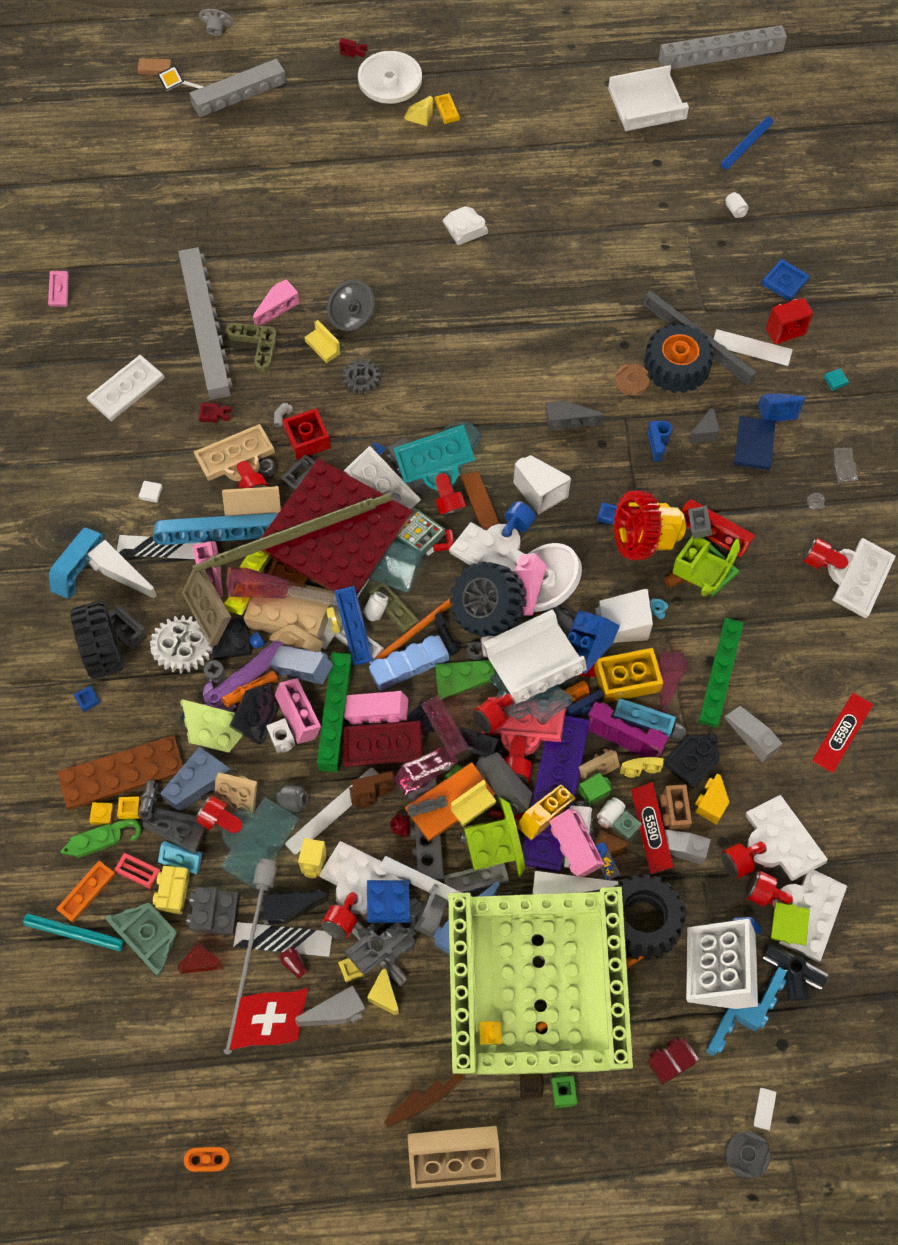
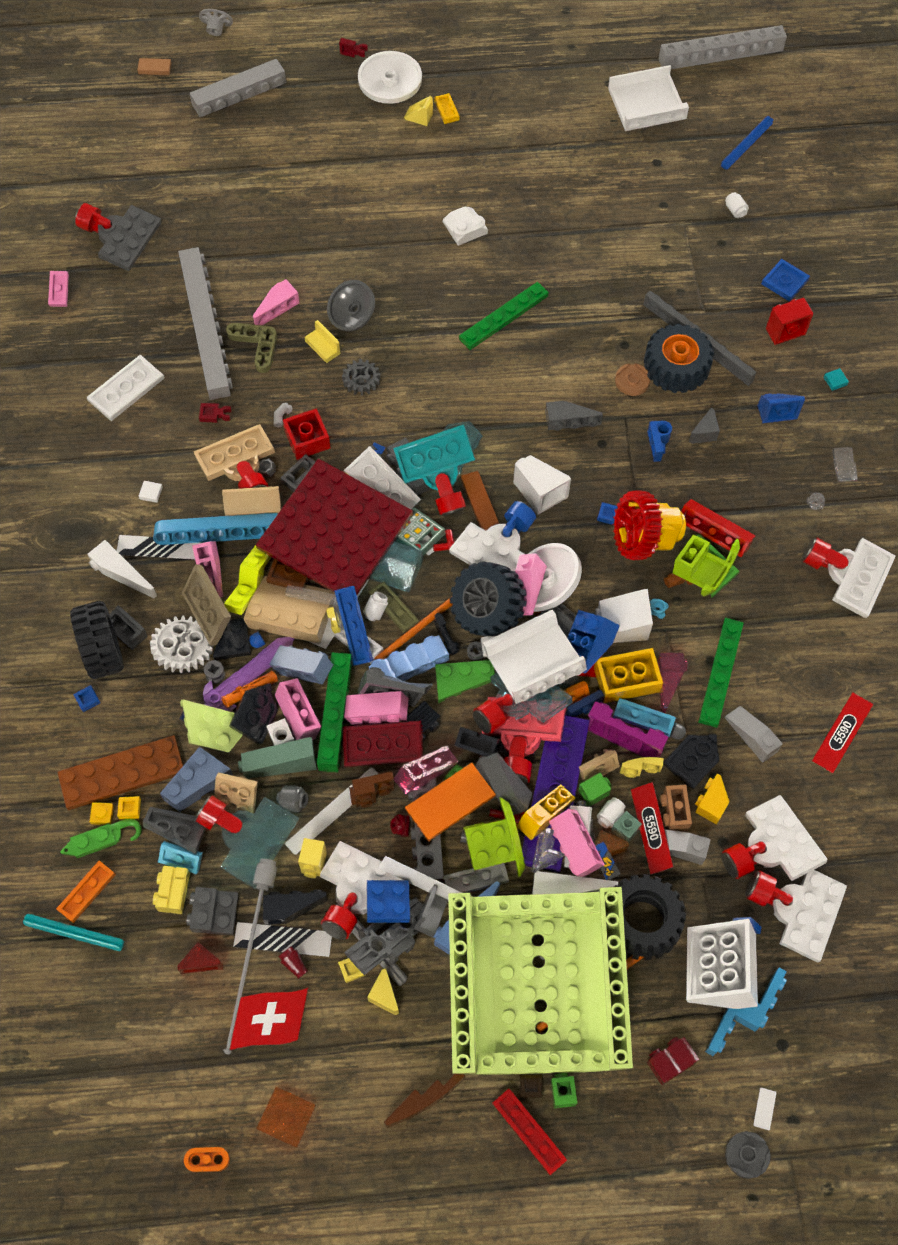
dark azure beam [49,528,104,599] -> none
sand green wing [105,903,178,977] -> none
coral tile [114,853,161,890] -> none
dark grey pin [138,780,159,819] -> none
piece [157,65,203,91] -> none
olive axle [193,493,393,573] -> none
clear pink slope [226,567,288,598] -> none
tan slope [269,624,324,653] -> none
light grey slope [295,986,365,1026] -> none
dark grey axle [407,795,448,817] -> none
tan slope [408,1126,501,1189] -> none
clear pink slope [421,694,468,757] -> none
light yellow panel [451,780,496,826] -> none
yellow plate [479,1021,502,1045] -> none
dark grey slope [688,506,712,539] -> none
white sticker [714,329,793,366] -> none
dark blue tile [733,416,776,470] -> none
black piece [761,943,828,1001] -> none
lime piece [771,902,810,946] -> none
none -> dark grey plate [75,203,162,271]
none -> sand green slope [238,737,317,779]
none -> clear orange plate [256,1087,316,1148]
none -> dark grey slope [358,667,433,707]
none -> green plate [459,282,549,350]
none -> red plate [492,1089,567,1176]
none -> clear slope [531,827,565,873]

